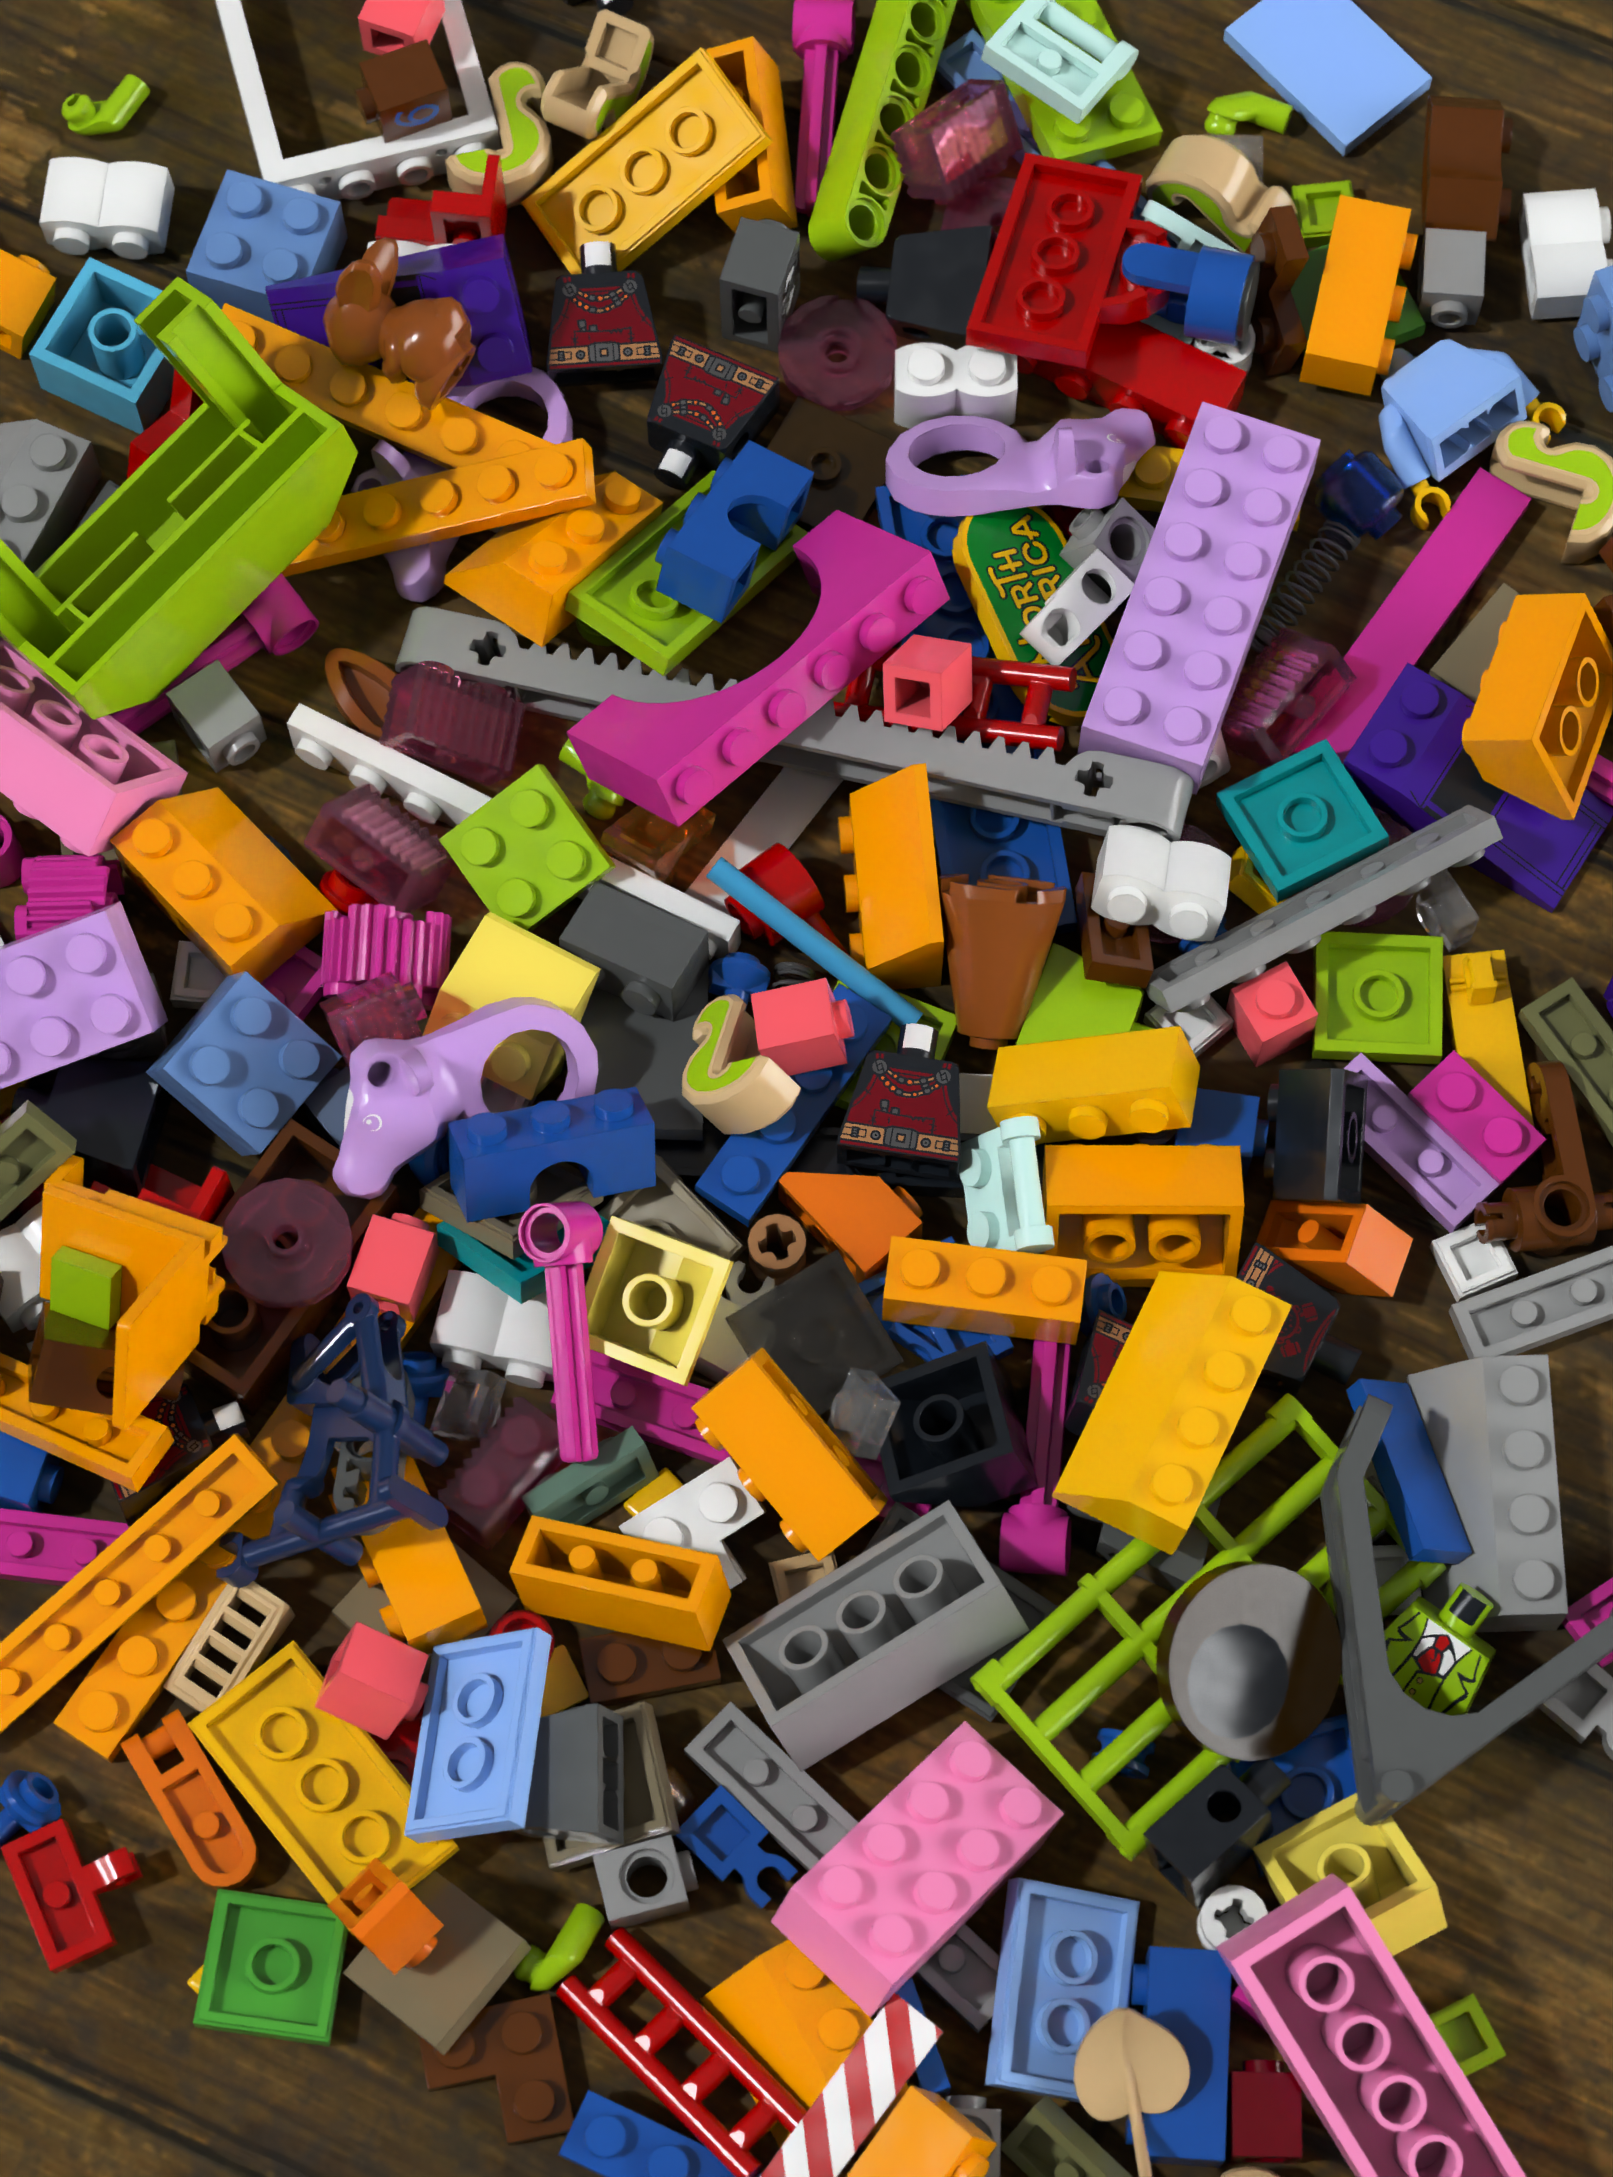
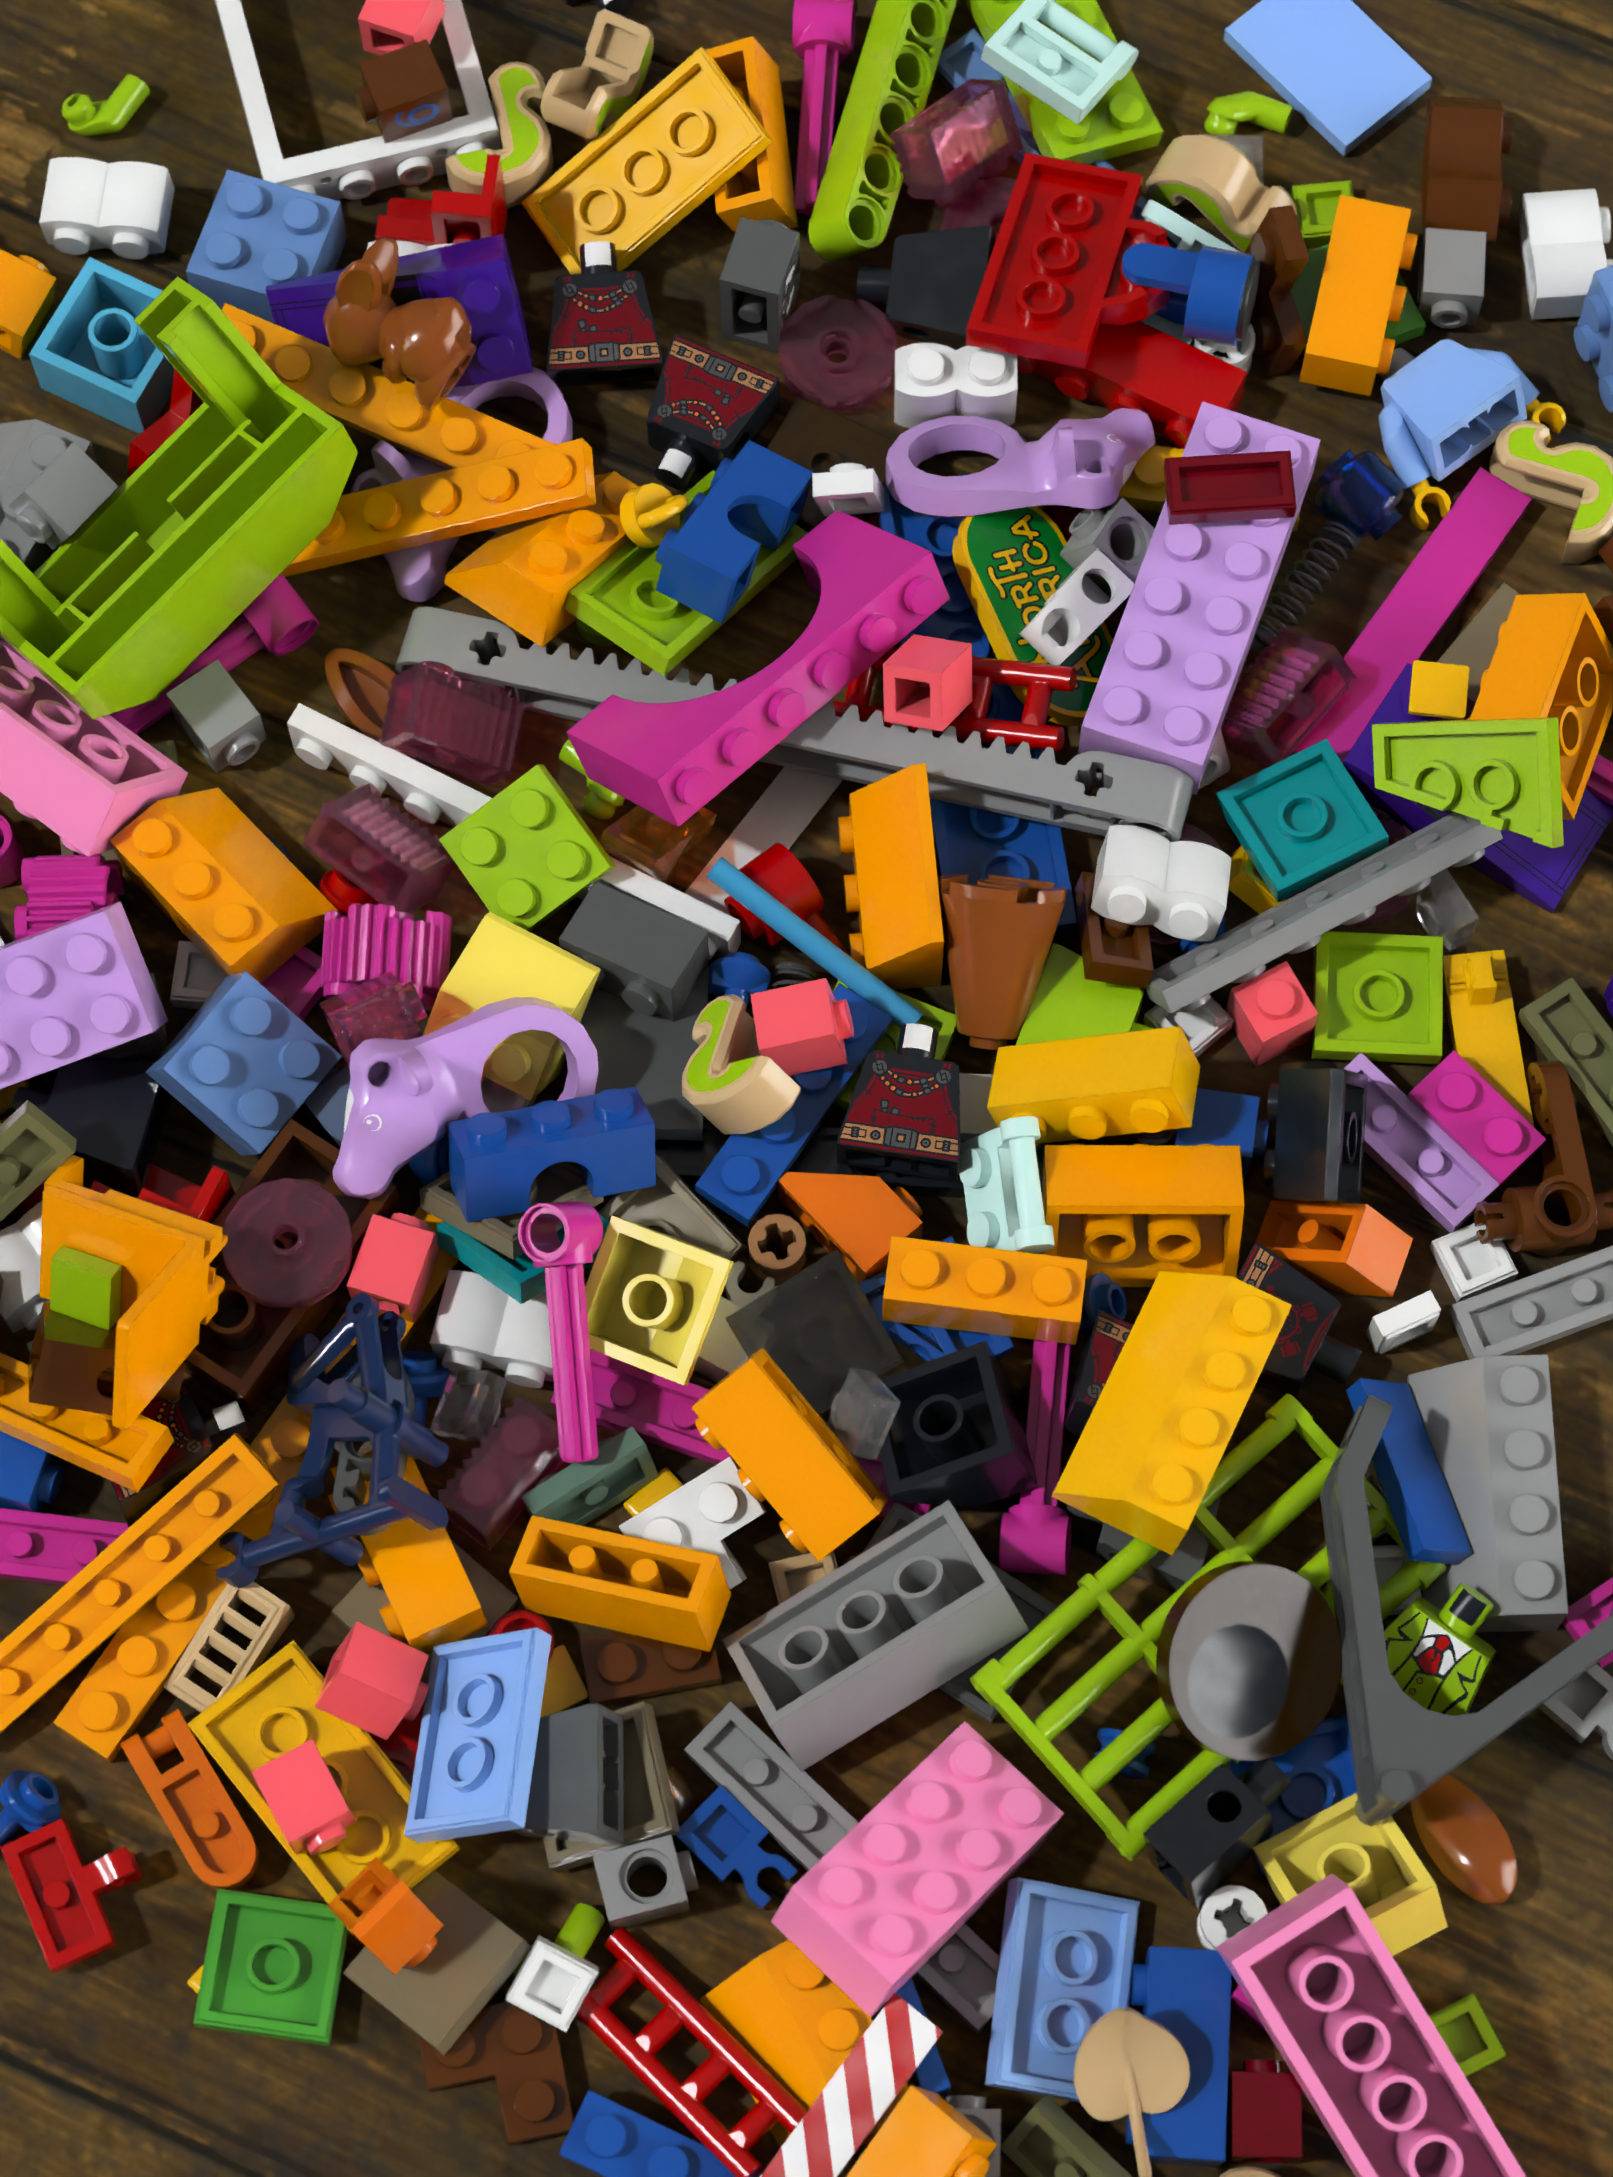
none -> light grey brick [9,442,119,550]
none -> coral brick [251,1739,356,1855]
none -> white tile [506,1935,599,2032]
none -> yellow tile [620,483,688,548]
none -> white plate [812,463,884,516]
none -> dark red tile [1163,451,1297,525]
none -> white tile [1365,1290,1441,1355]
none -> lime wing [1372,717,1564,848]
none -> yellow piece [1408,660,1470,720]
none -> dark orange arm [1410,1774,1518,1905]

